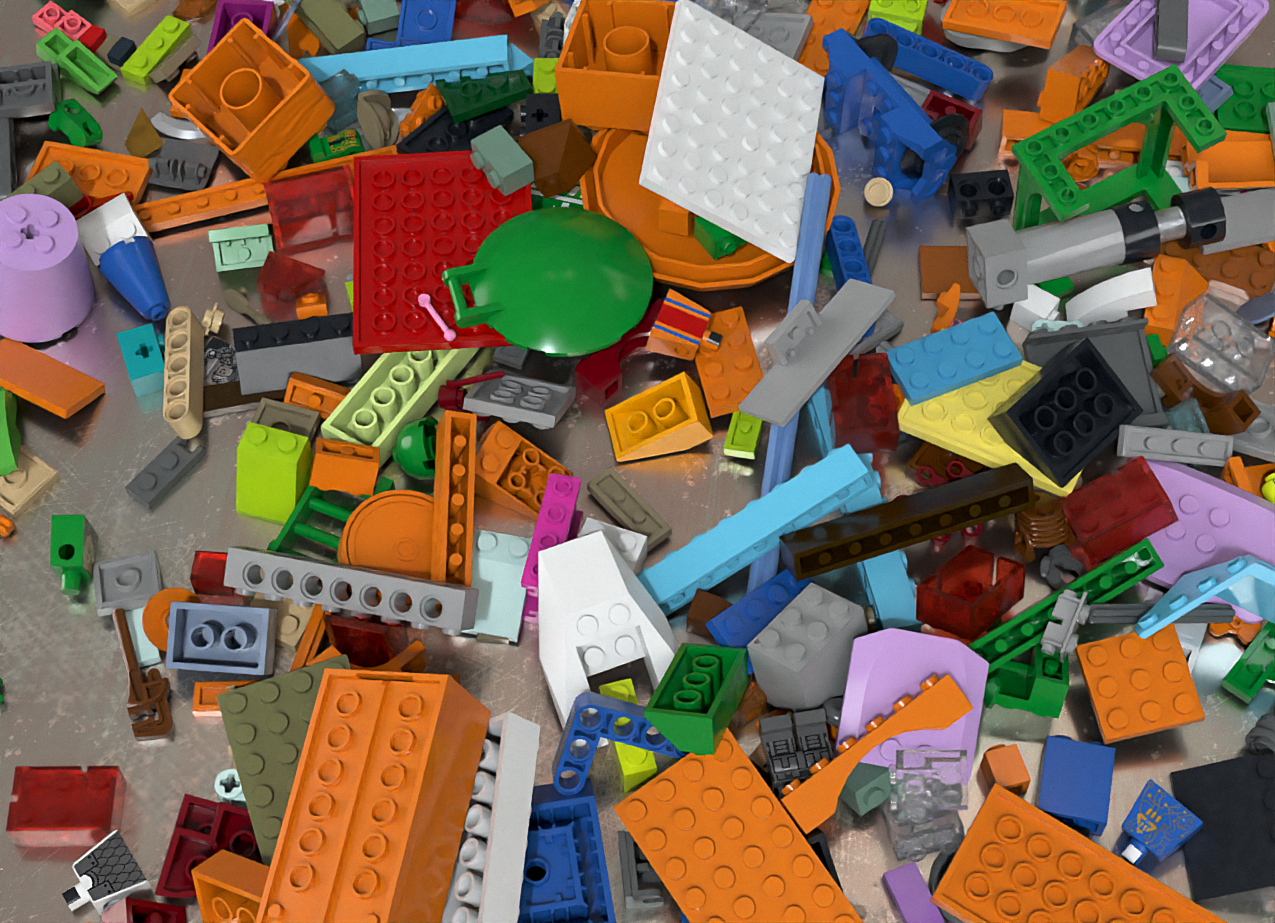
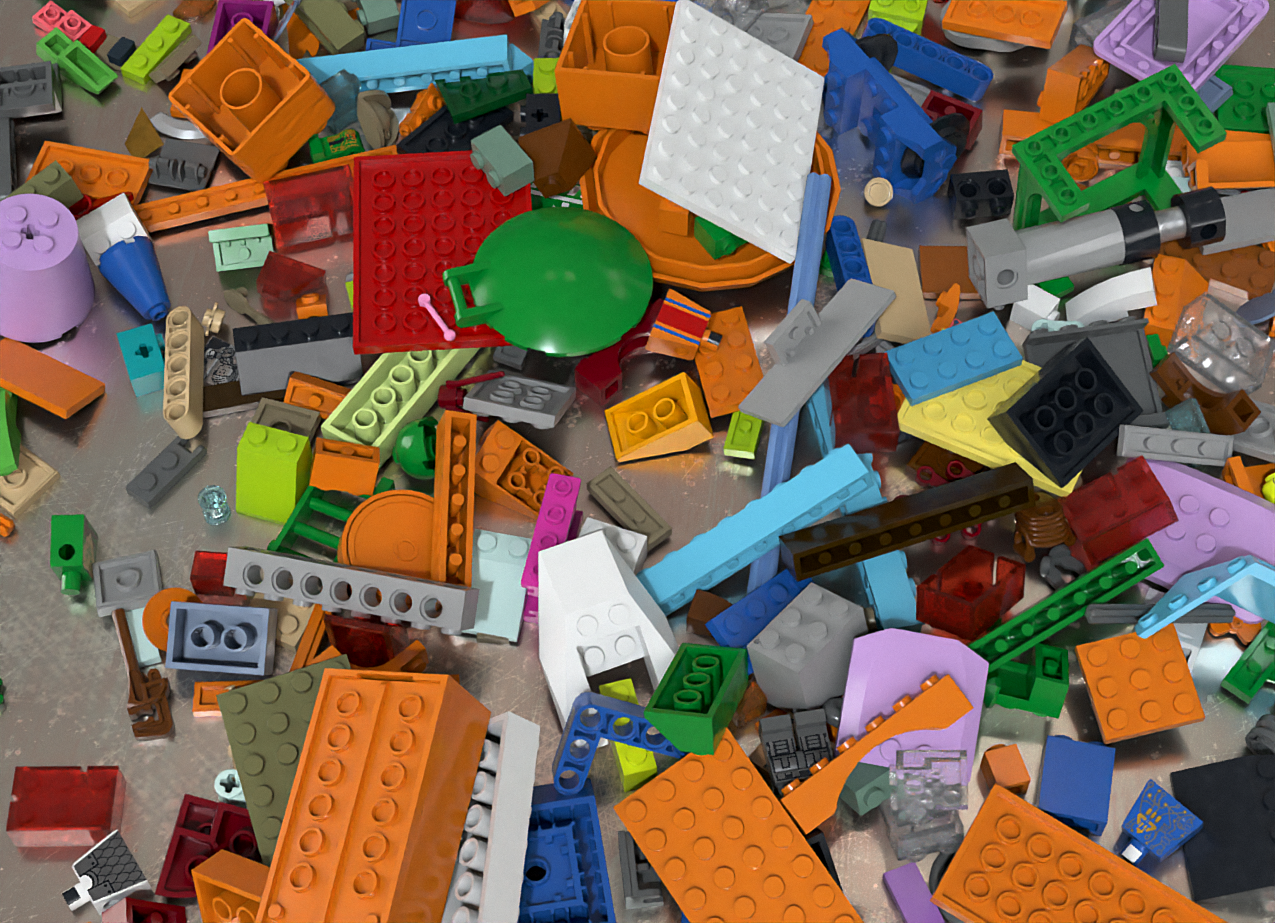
green leg [47,98,103,148] -> none
light grey hinge [1040,589,1091,663] -> none
none -> clear light blue bush [198,485,231,526]
none -> tan tile [860,238,931,344]

